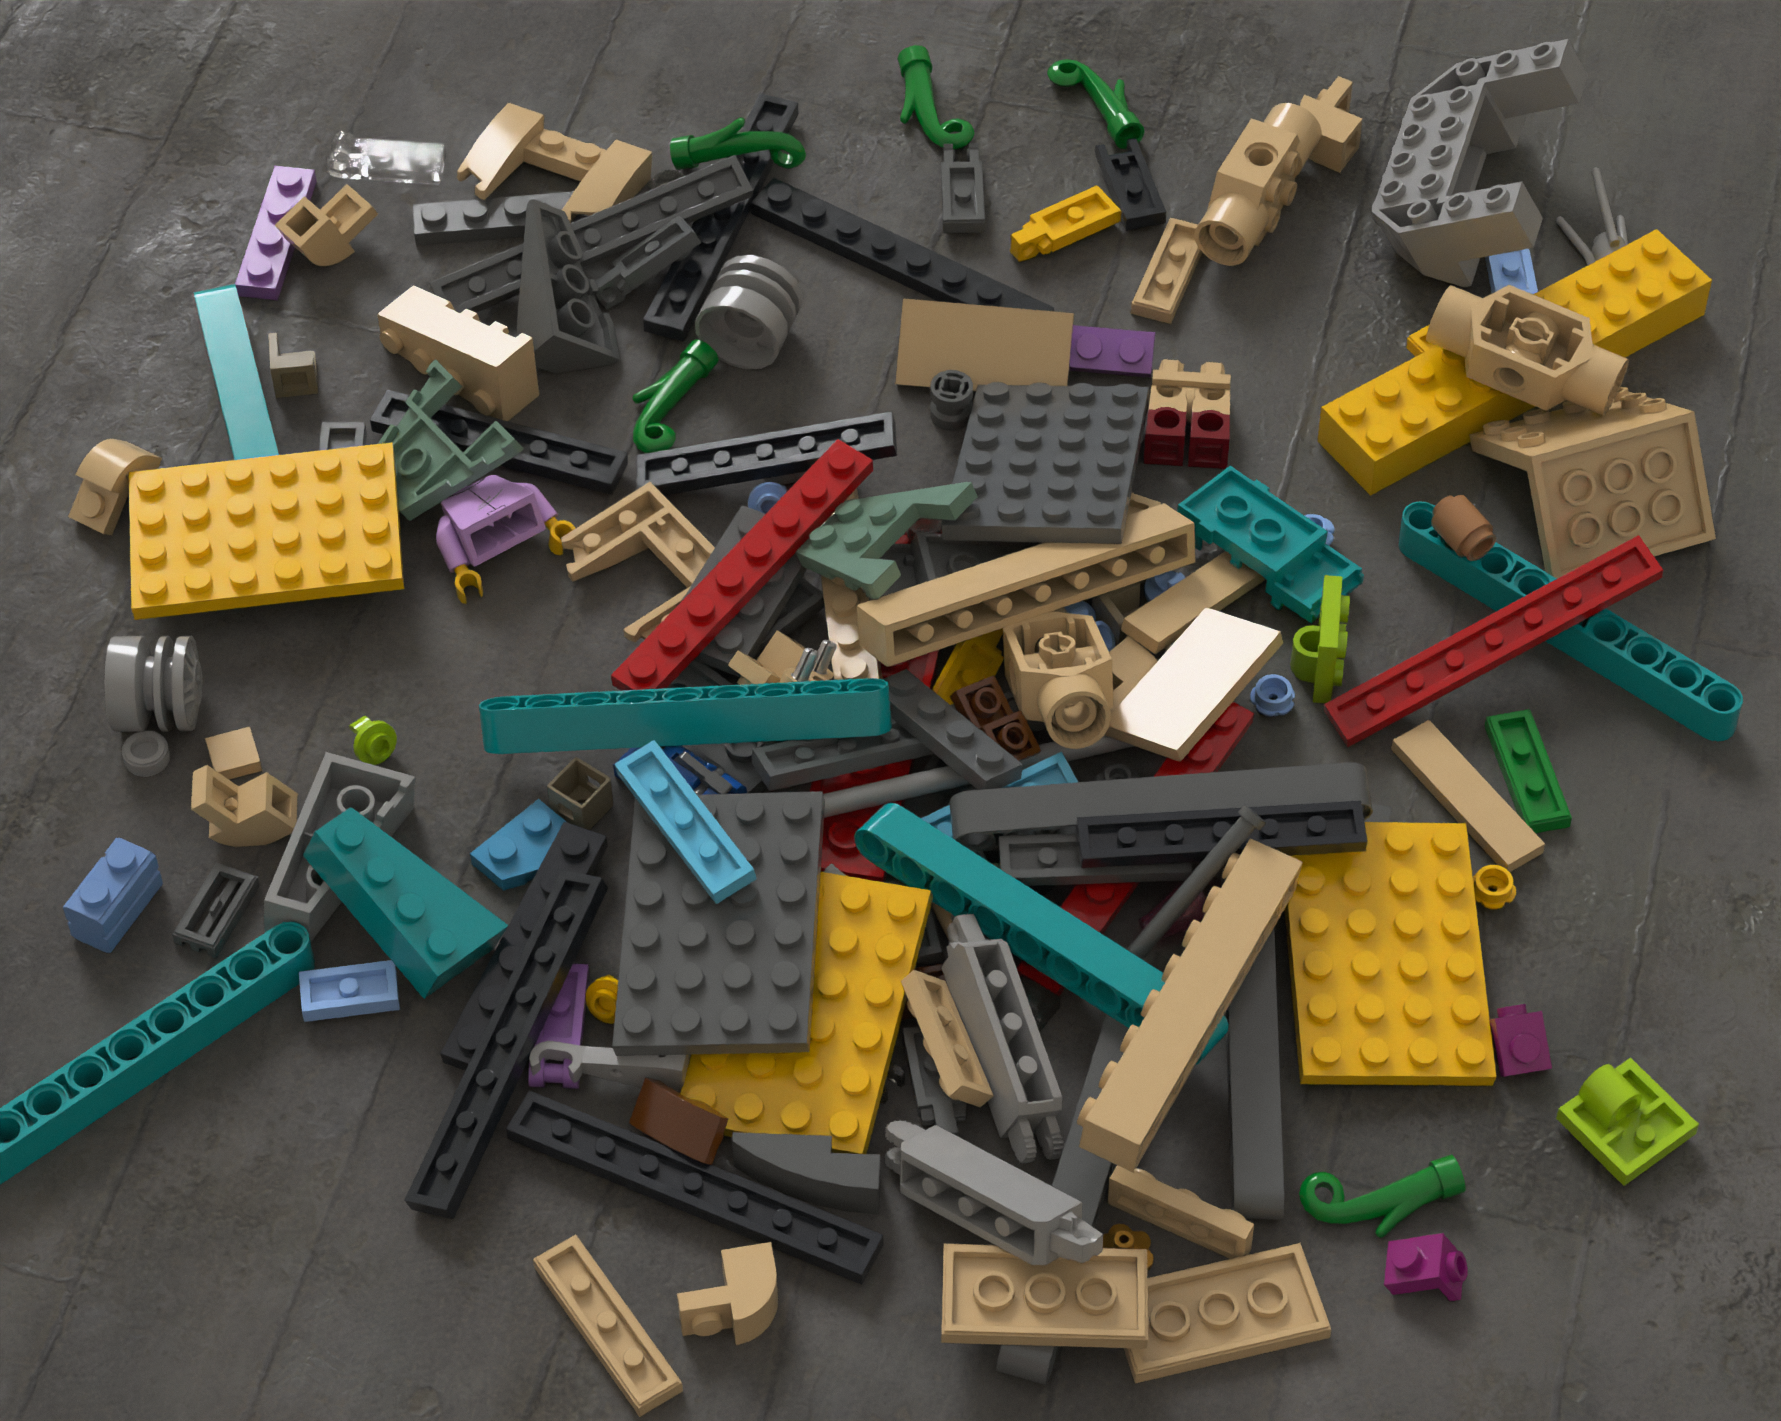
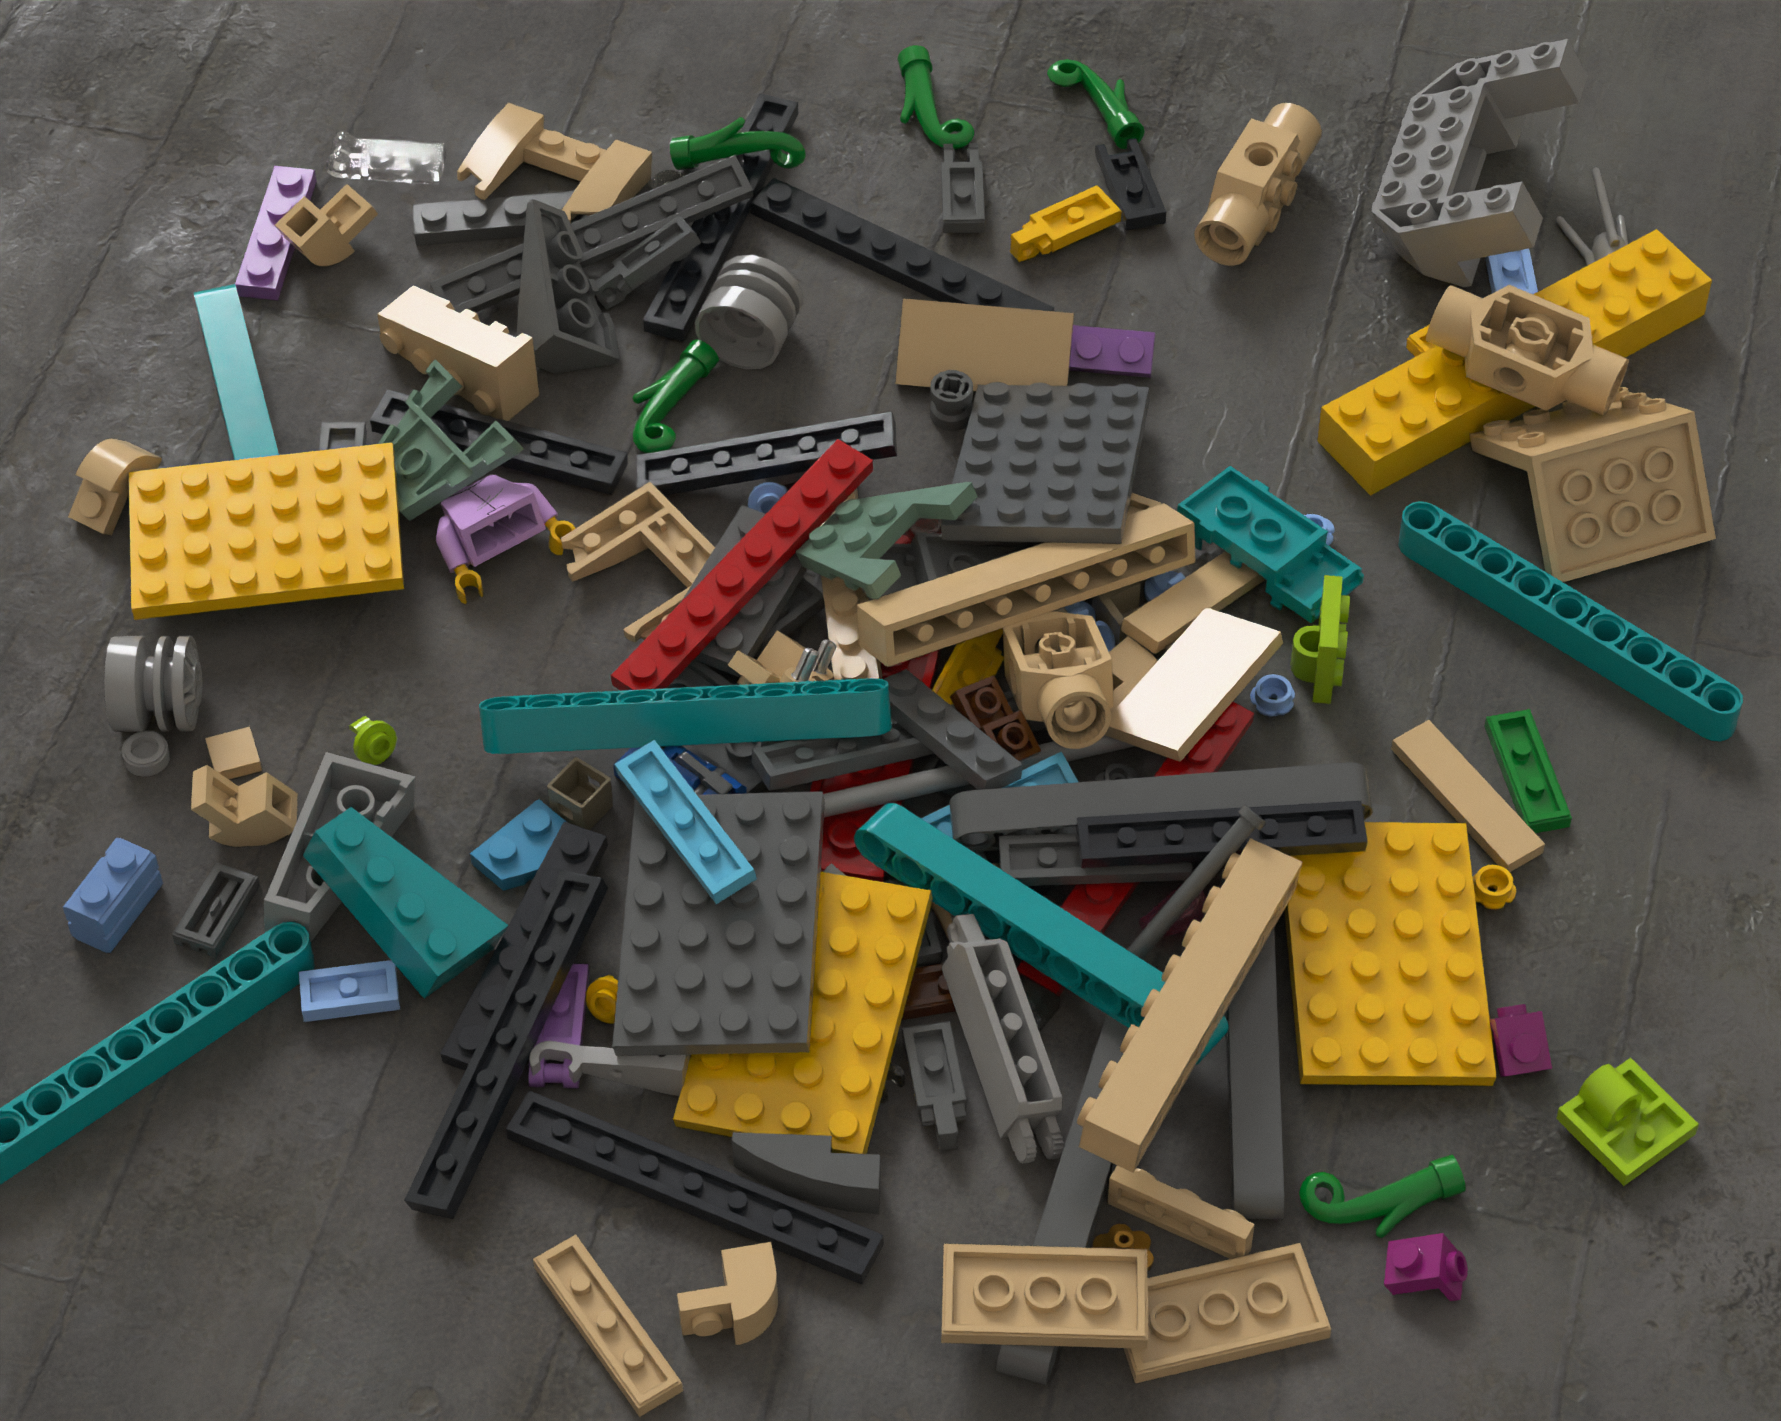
dark tan panel [268,333,318,398] -> none
reddish brown slope [629,1078,728,1165] -> none
light grey hinge [885,1120,1103,1265] -> none
tan plate [901,970,994,1107] -> none
tan tile [1131,218,1203,324] -> none
hips [1144,359,1231,469] -> none
tan brick [1300,76,1362,173] -> none
red plate [1324,535,1663,747] -> none
medium nougat brick [1431,495,1496,561] -> none

